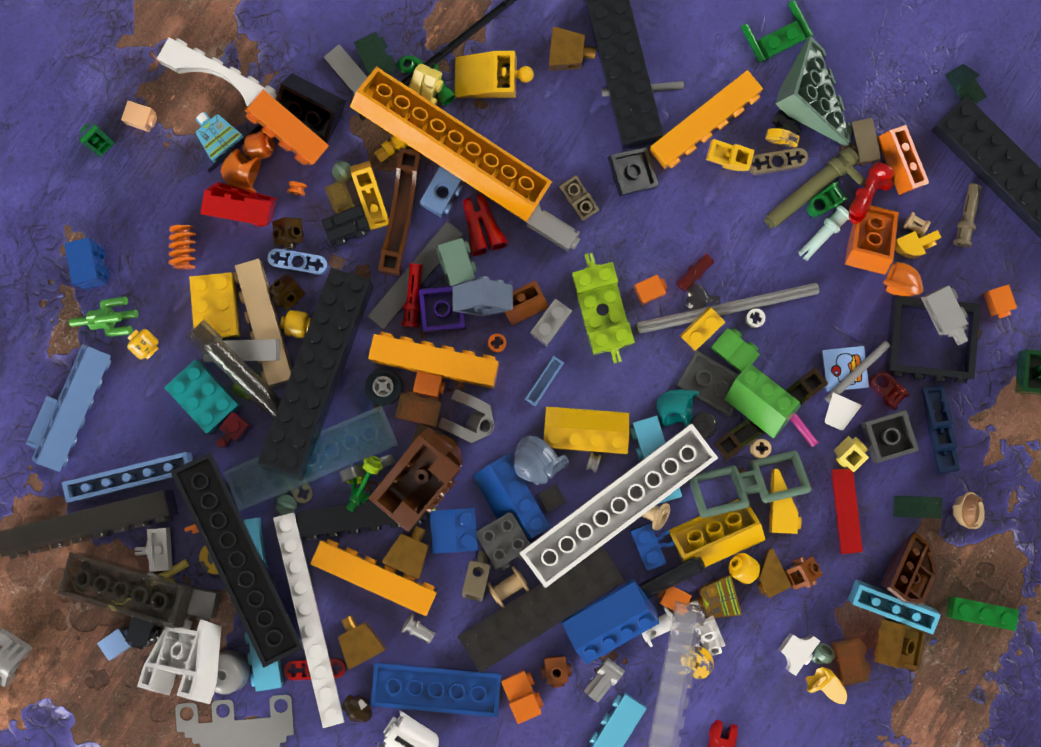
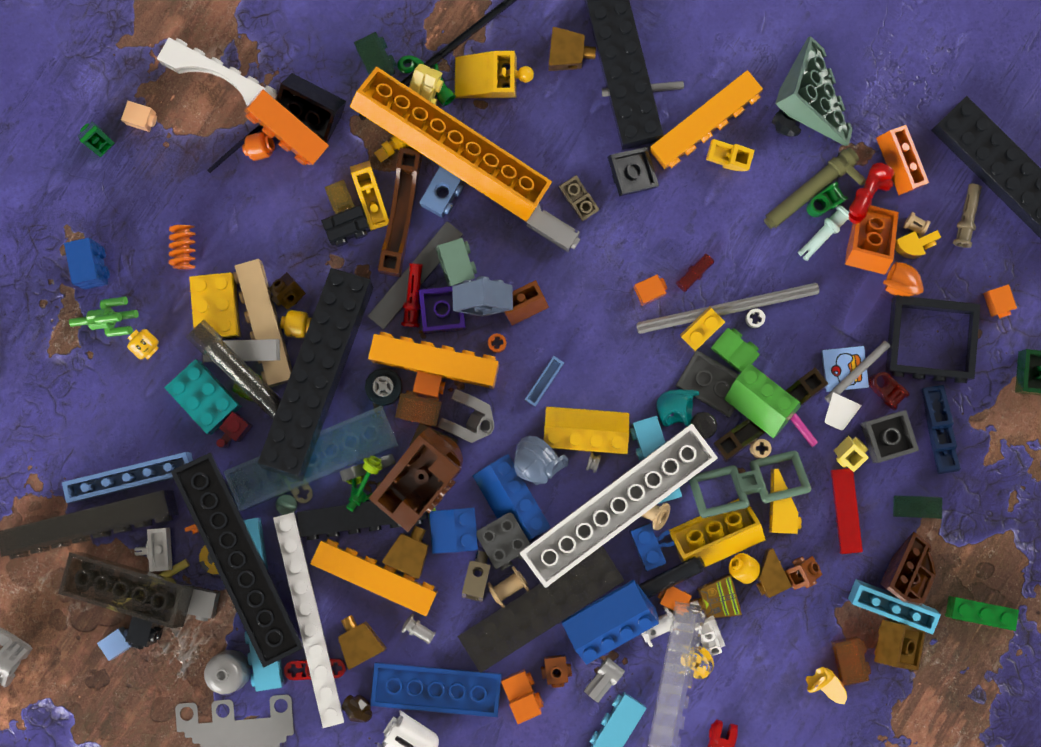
medium blue piece [25,396,58,448] -> none
medium blue brick [31,344,111,472] -> none
white wedge [137,615,221,704] -> none
medium azure torso [195,112,244,163] -> none
red wedge [200,181,277,227] -> none
orange piece [221,149,261,192] -> none
light blue beam [267,248,328,275] -> none
dark brown brick [272,217,304,250] -> none
orange bush [287,181,307,196] -> none
light grey tile [324,44,367,94] -> none
sand green tile [332,161,352,183] -> none
red piece [463,193,509,256] -> none
light grey brick [530,298,572,346] -> none
clear smoke brick [538,484,566,512] -> none
lime brick [572,253,635,364] -> none
clear smoke rock [686,284,721,310] -> none
green plate [741,0,814,63] -> none
dark tan beam [749,148,808,175] -> none
piece [765,128,800,147] -> none
white brick [778,633,820,676] -> none
sand green tile [812,643,836,664] -> none
dark tan slope [852,118,881,165] -> none
light grey hinge [921,286,968,345] -> none
slope [945,64,987,104] -> none
piece [952,492,985,529] -> none

